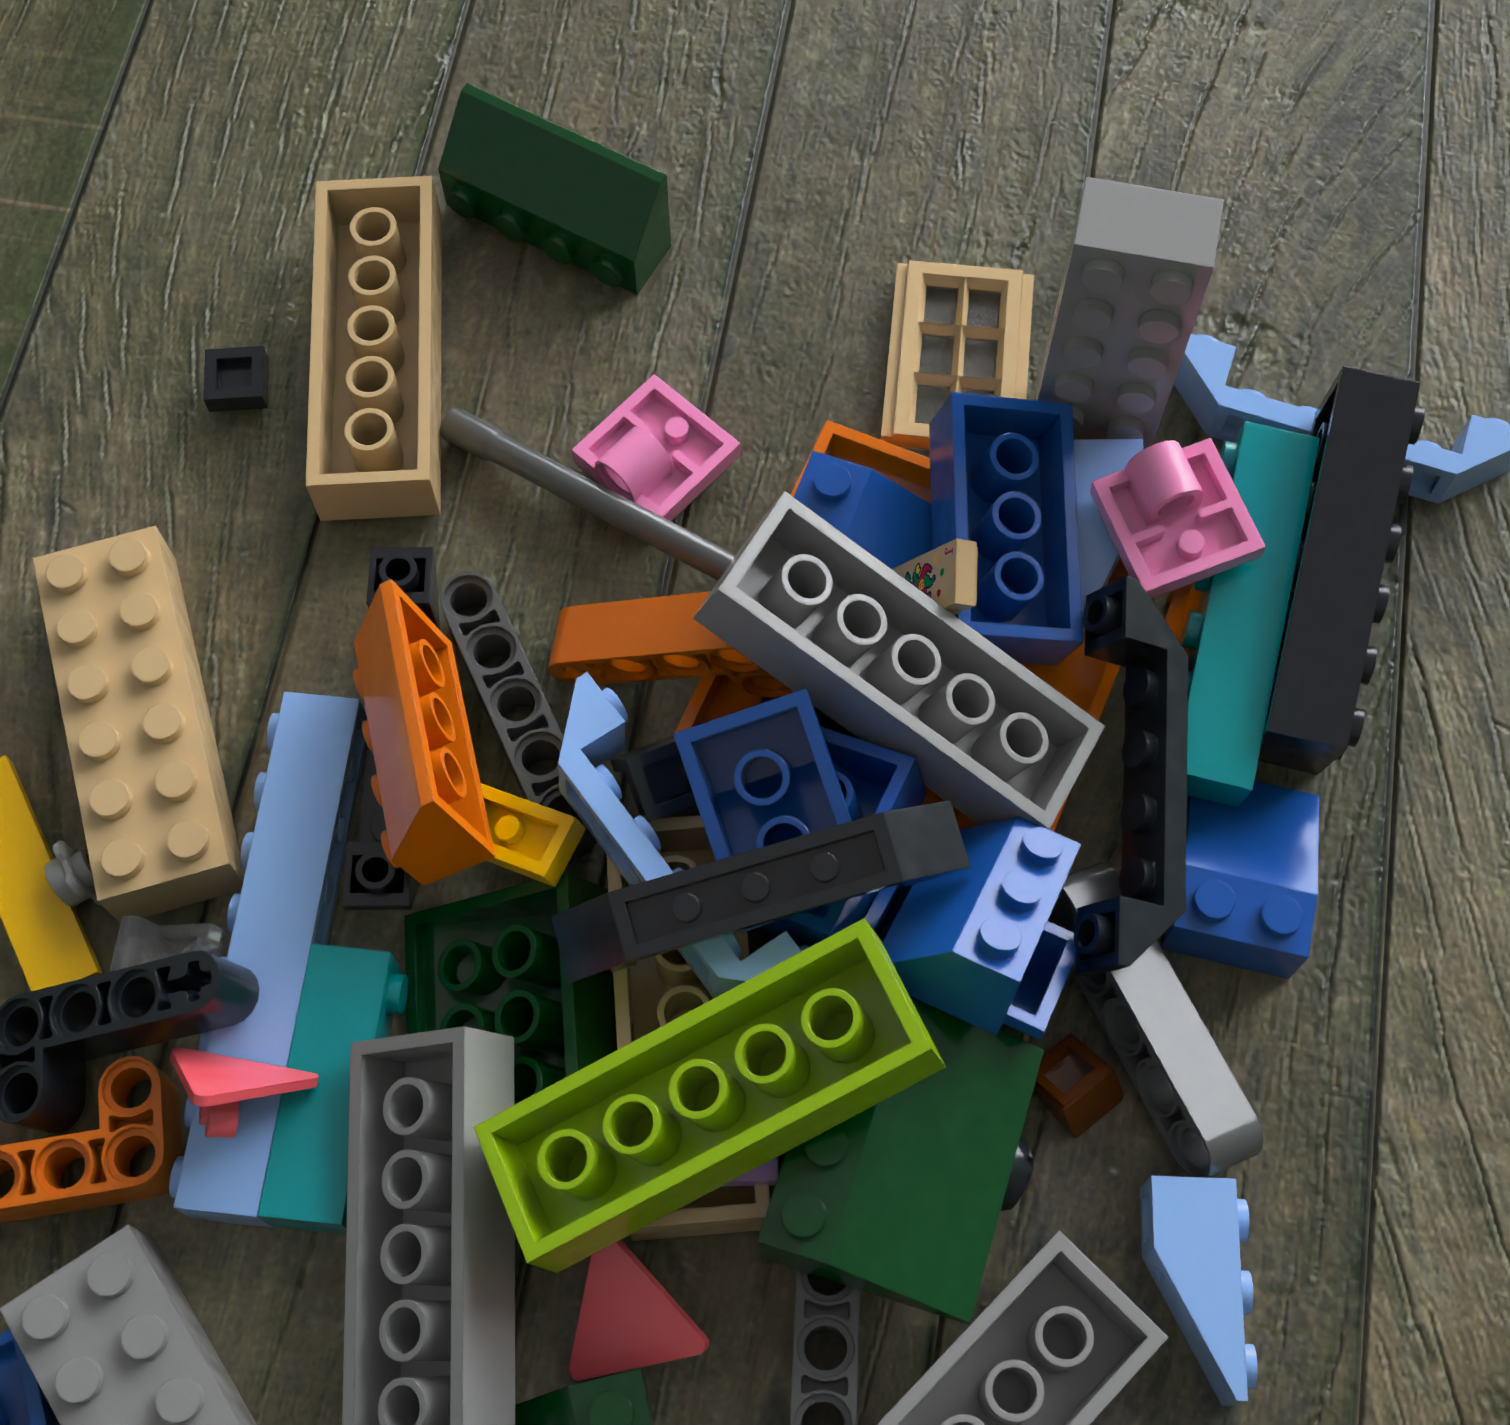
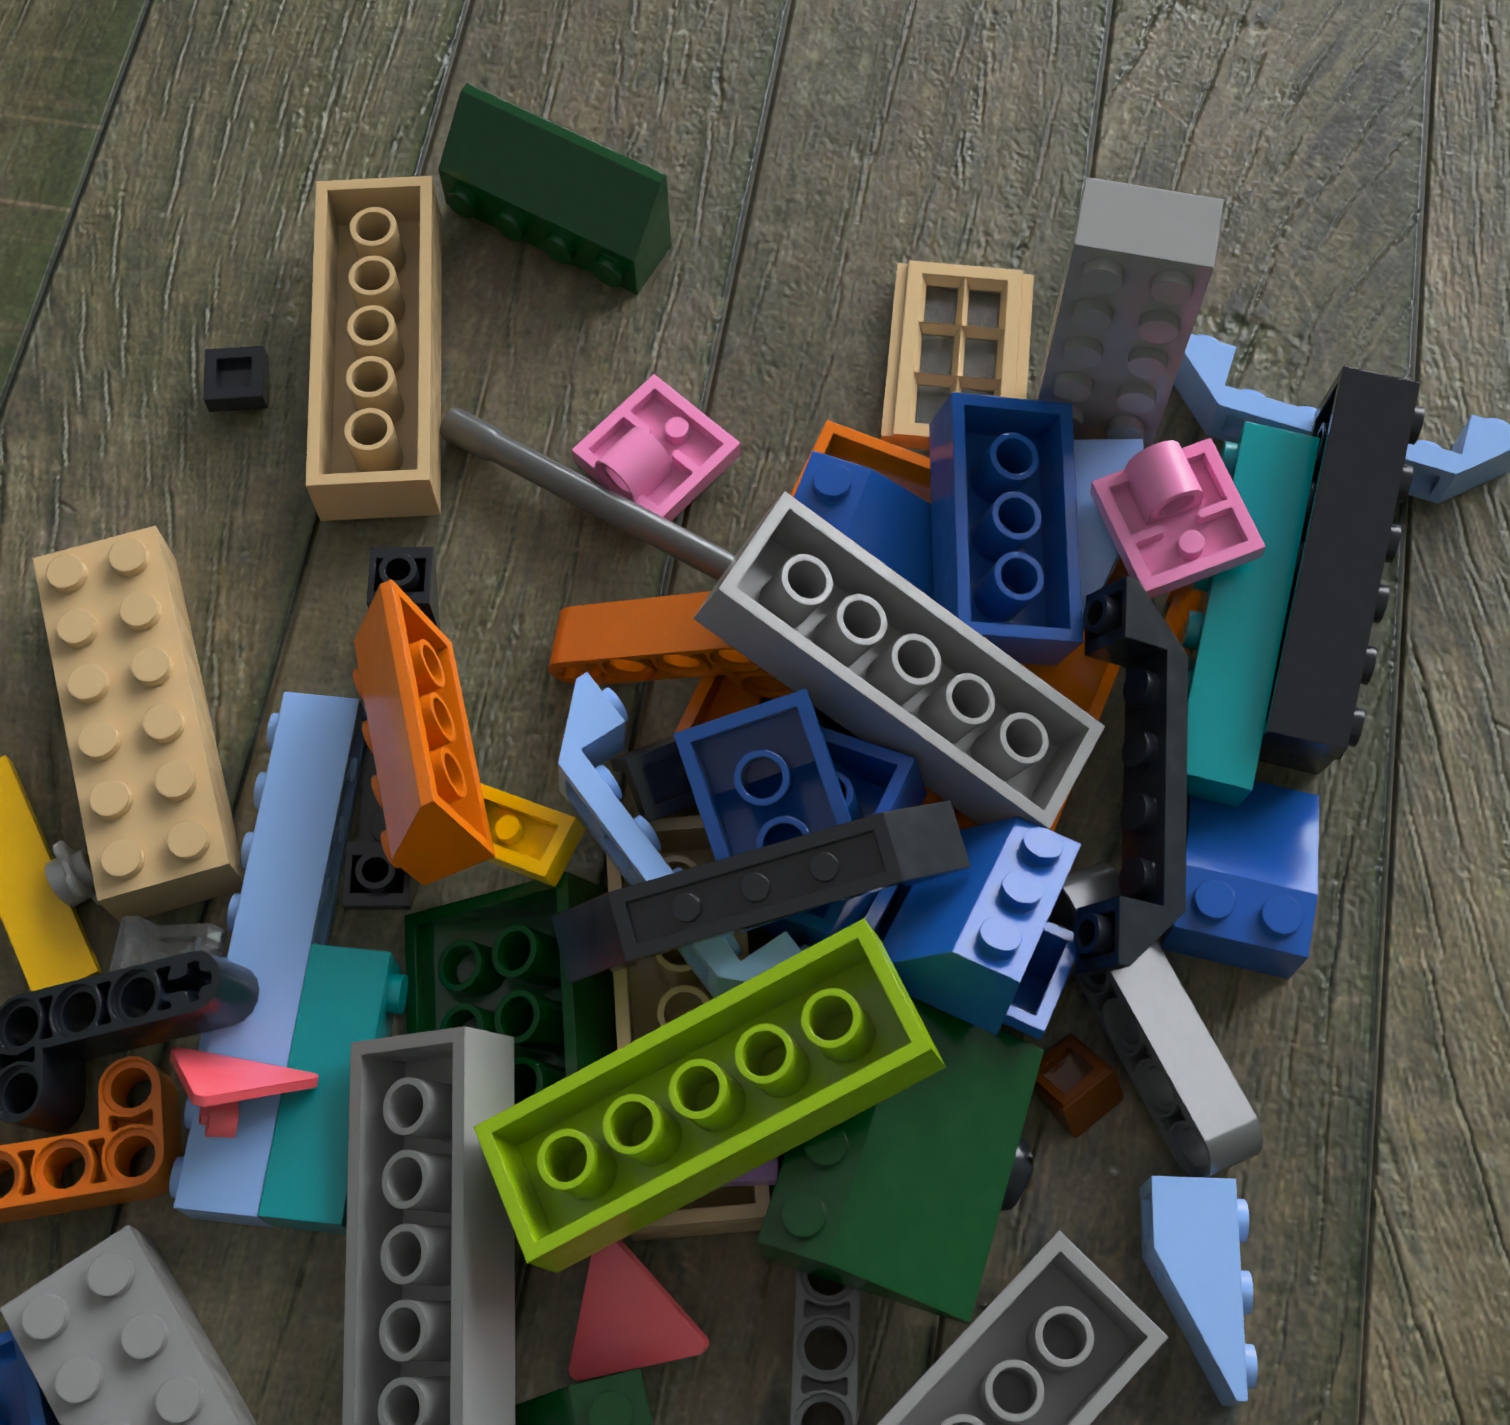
dark grey beam [440,572,597,859] -> none
tan tile [892,538,978,615] -> none

